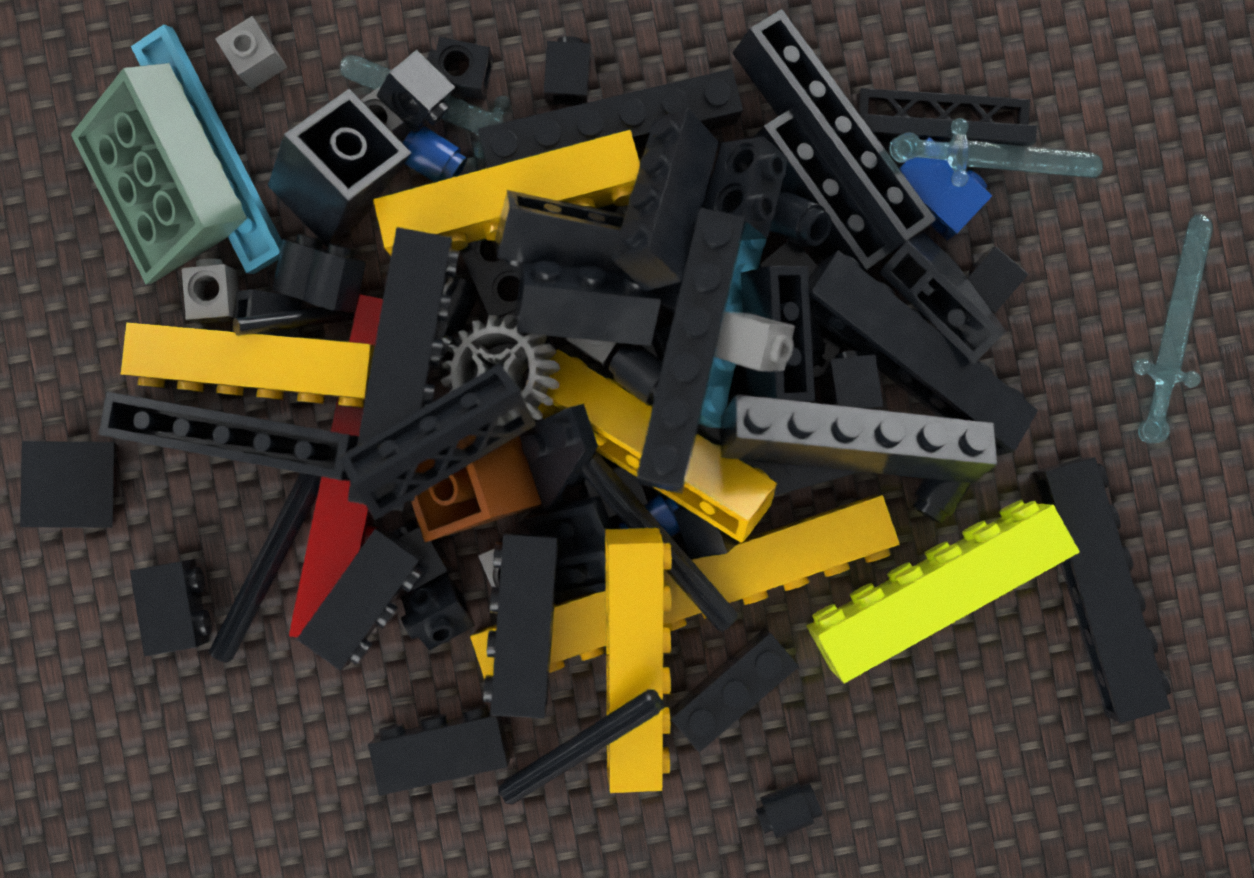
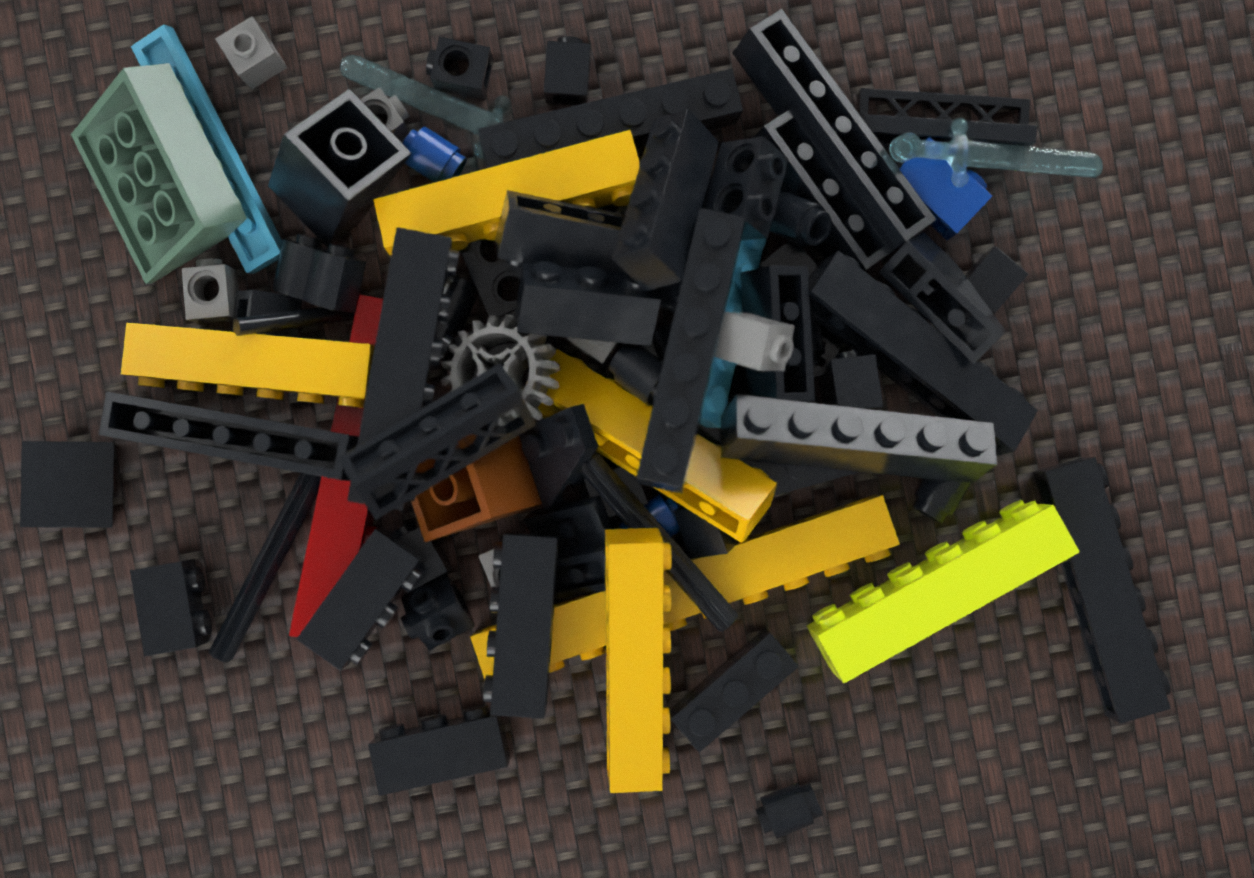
brick [376,50,455,133] -> none
black axle [498,689,664,805] -> none
clear light blue sword [1133,214,1213,444] -> none

